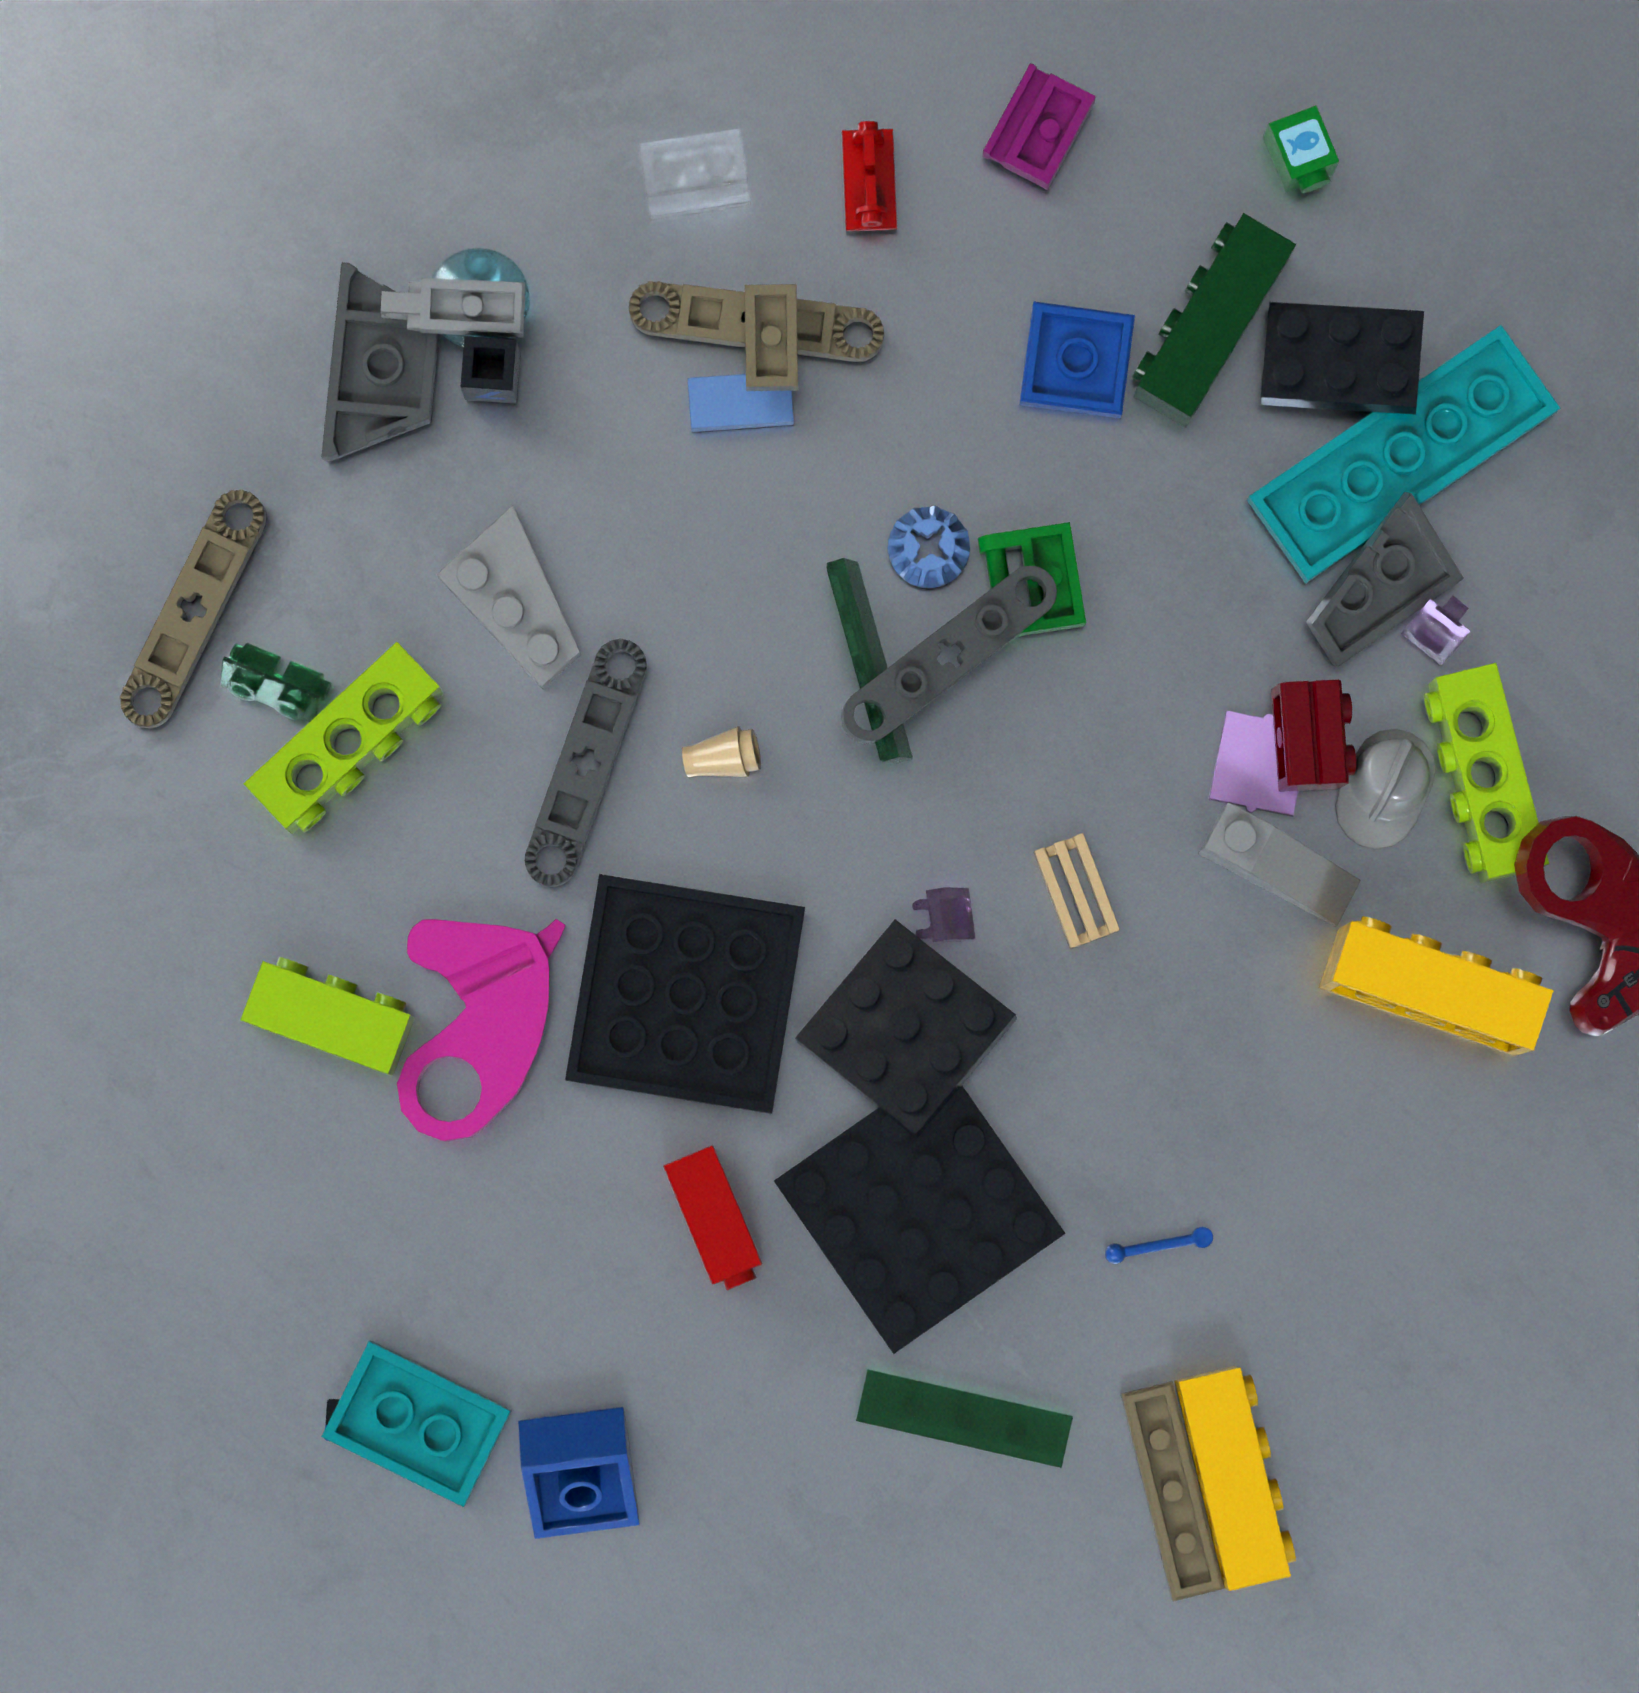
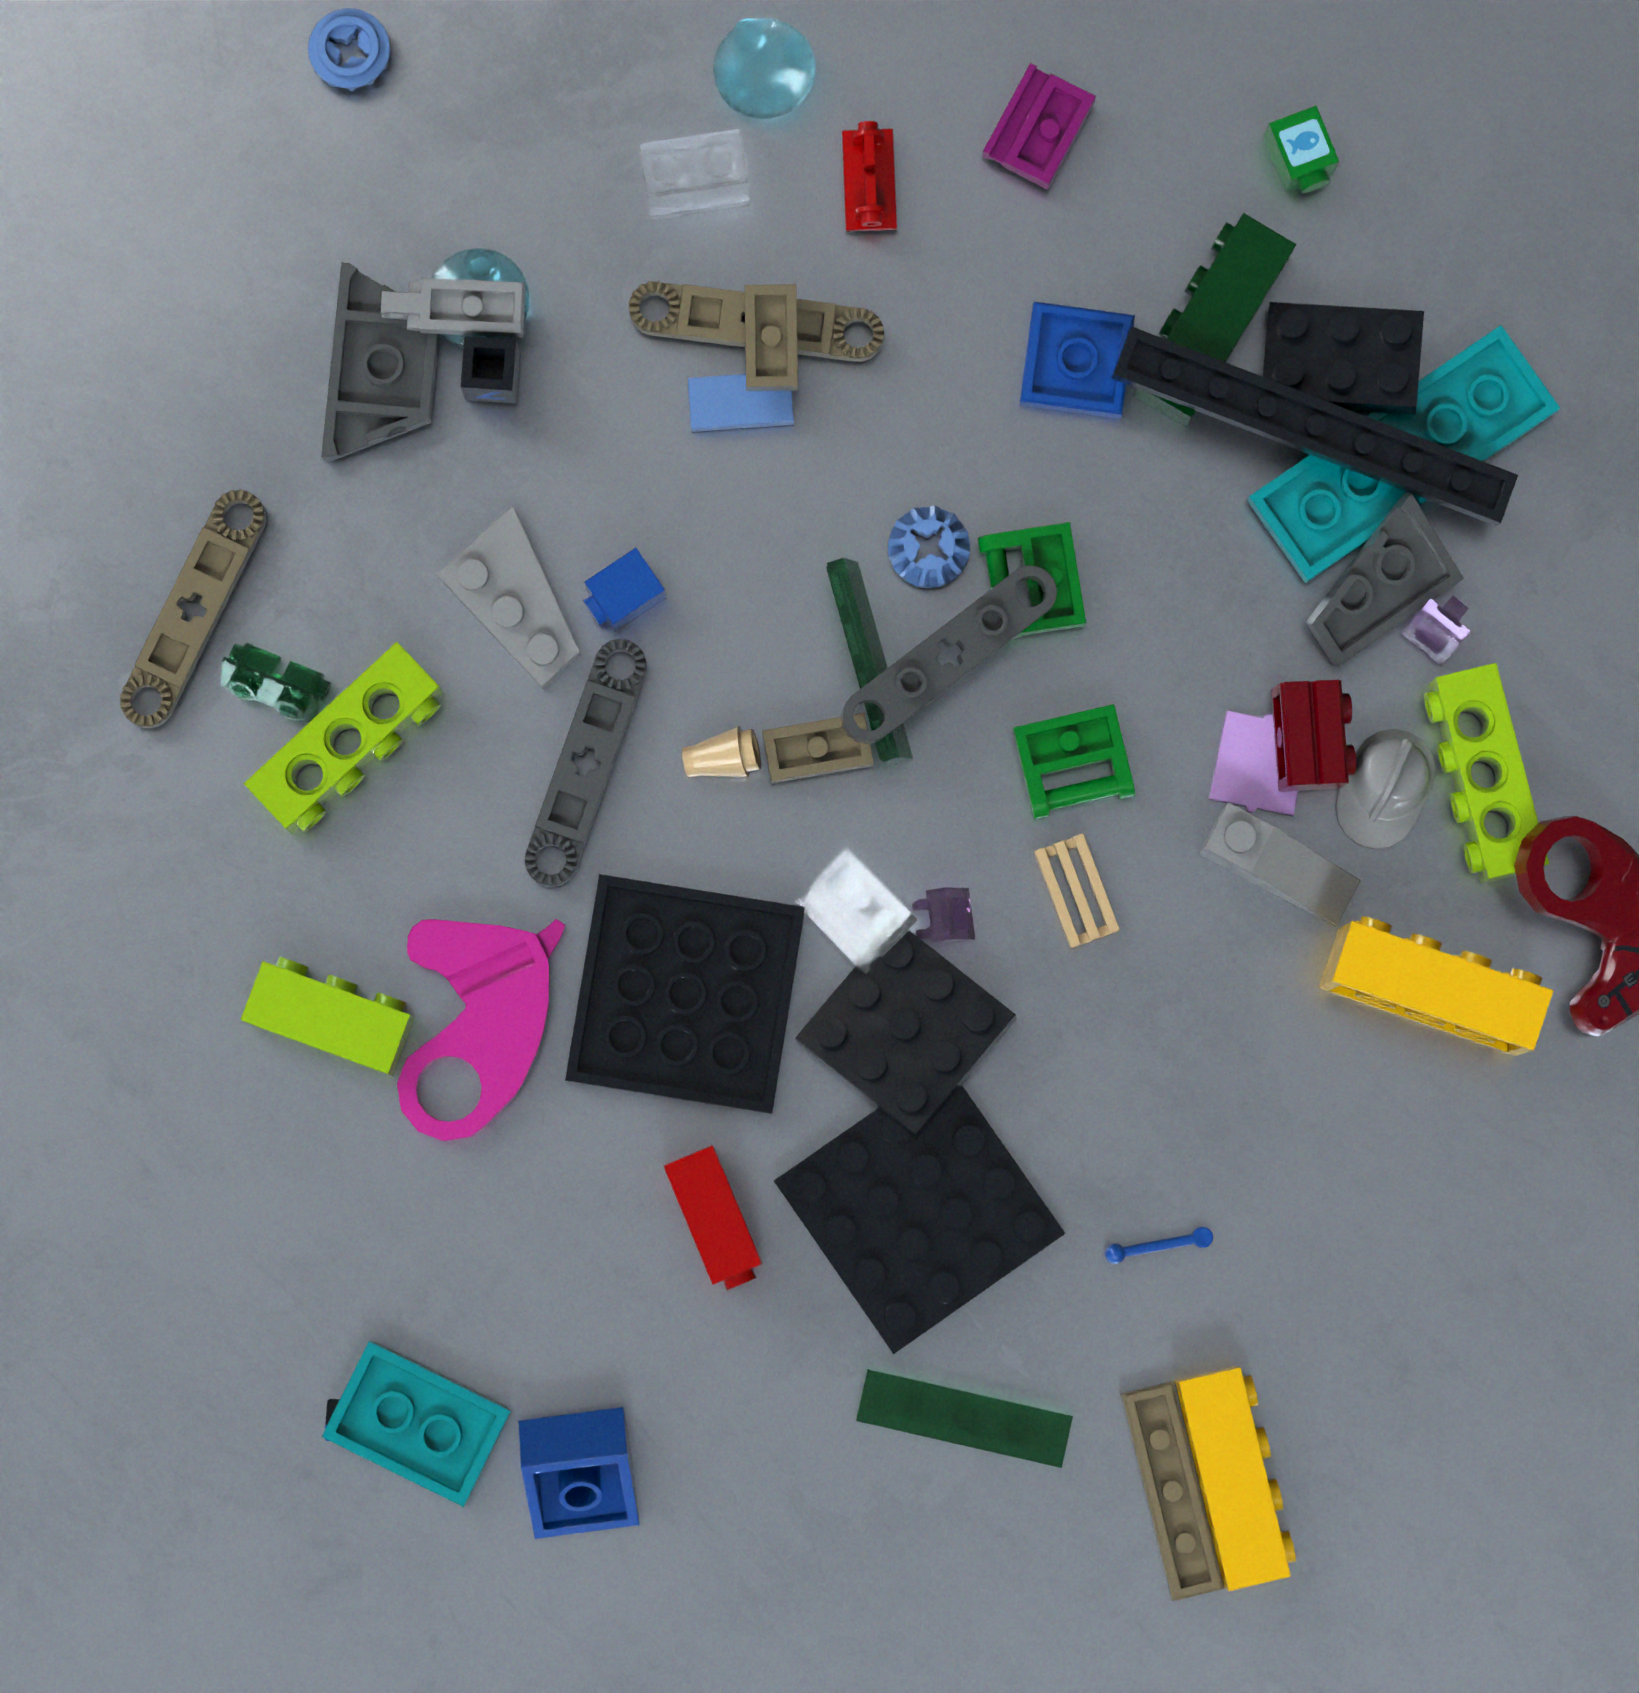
none -> medium blue gear [308,8,391,91]
none -> blue brick [583,548,666,632]
none -> clear light blue dish [714,18,815,119]
none -> dark tan plate [762,713,874,784]
none -> clear plate [794,848,919,974]
none -> green plate [1012,704,1135,820]
none -> black plate [1111,326,1518,526]

